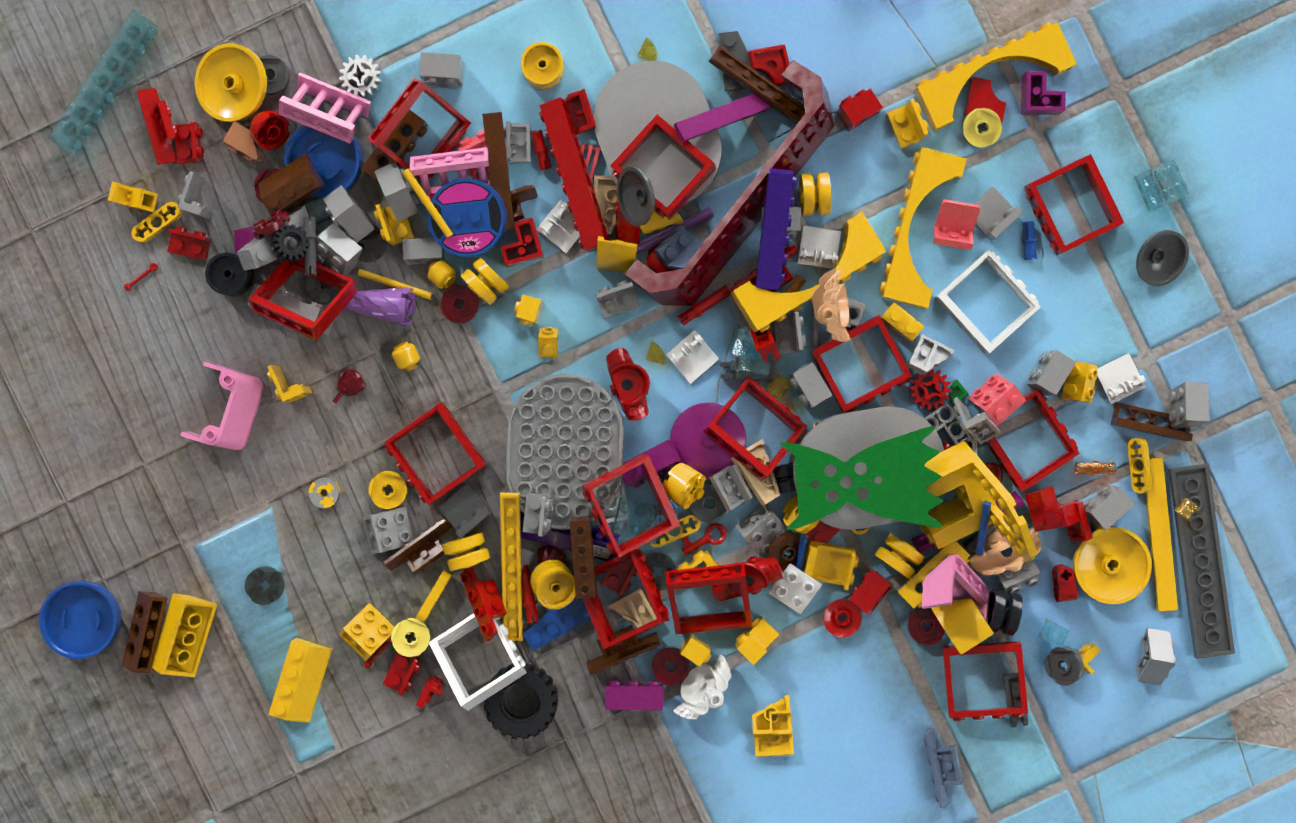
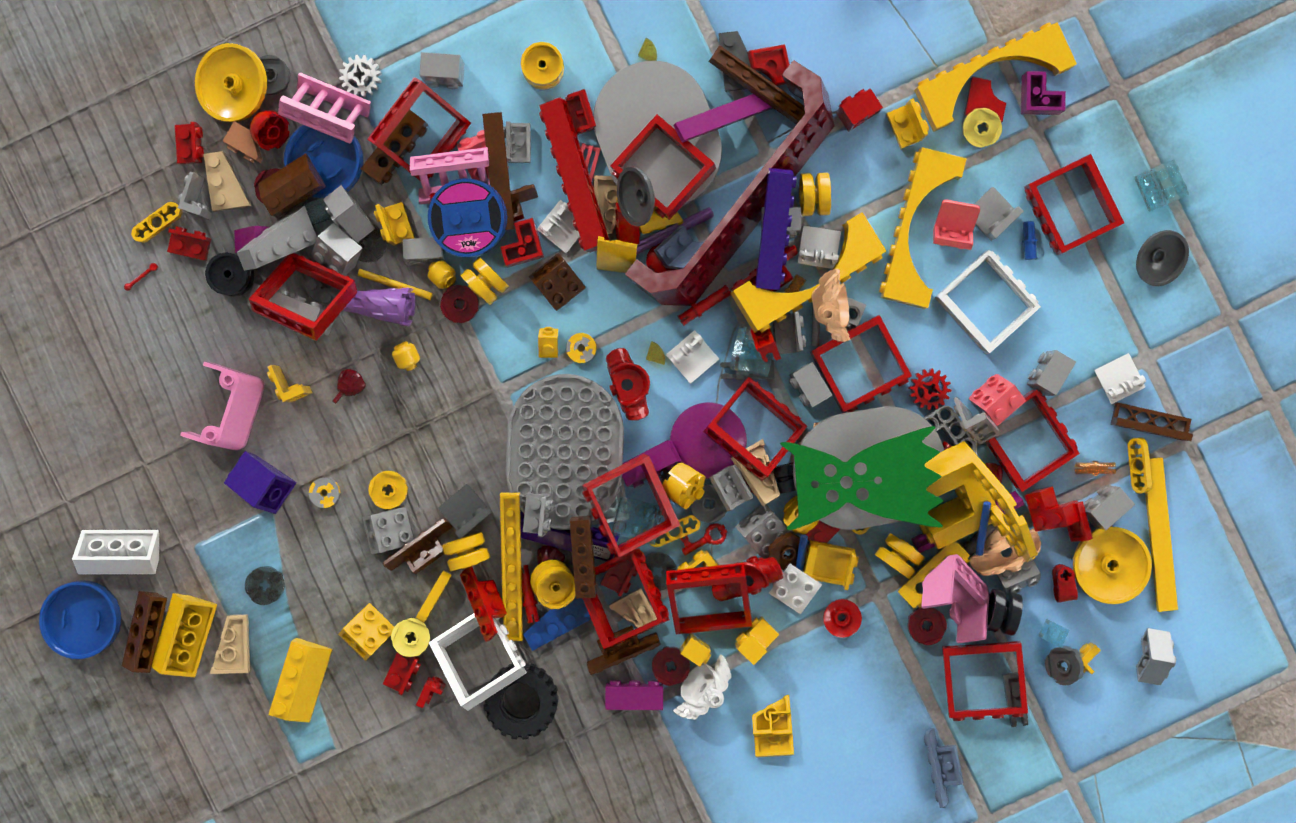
clear light blue brick [49,10,158,154] -> none
yellow brick [108,182,158,212] -> none
red bracket [137,88,177,165] -> none
dark red plate [252,209,291,239] -> none
black tyre [271,224,310,263] -> none
dark grey pin [303,217,318,277] -> none
red hinge [364,637,392,668] -> none
light grey brick [374,162,419,221] -> none
red window [384,402,487,505] -> none
yellow bar [402,169,453,238] -> none
yellow brick [514,294,544,327] -> none
red pin [530,130,552,171] -> none
light grey bracket [596,280,640,319] -> none
clear yellow wheel [767,374,791,399] -> none
red brick [849,569,894,615] -> none
yellow brick [881,303,924,342] -> none
wing [907,334,955,375] -> none
yellow slope [931,598,994,655] -> none
green tile [949,379,969,406] -> none
yellow bracket [1061,362,1098,403] -> none
dark grey plate [1168,463,1235,659] -> none
light grey brick [1169,382,1210,429] -> none
clear yellow wheel [1174,497,1200,521] -> none
none -> white slope [72,530,159,574]
none -> tan wing [203,151,252,212]
none -> tan wing [210,614,250,674]
none -> dark purple slope [224,451,297,514]
none -> reddish brown bracket [529,253,585,311]
none -> yellow piece [566,333,597,363]

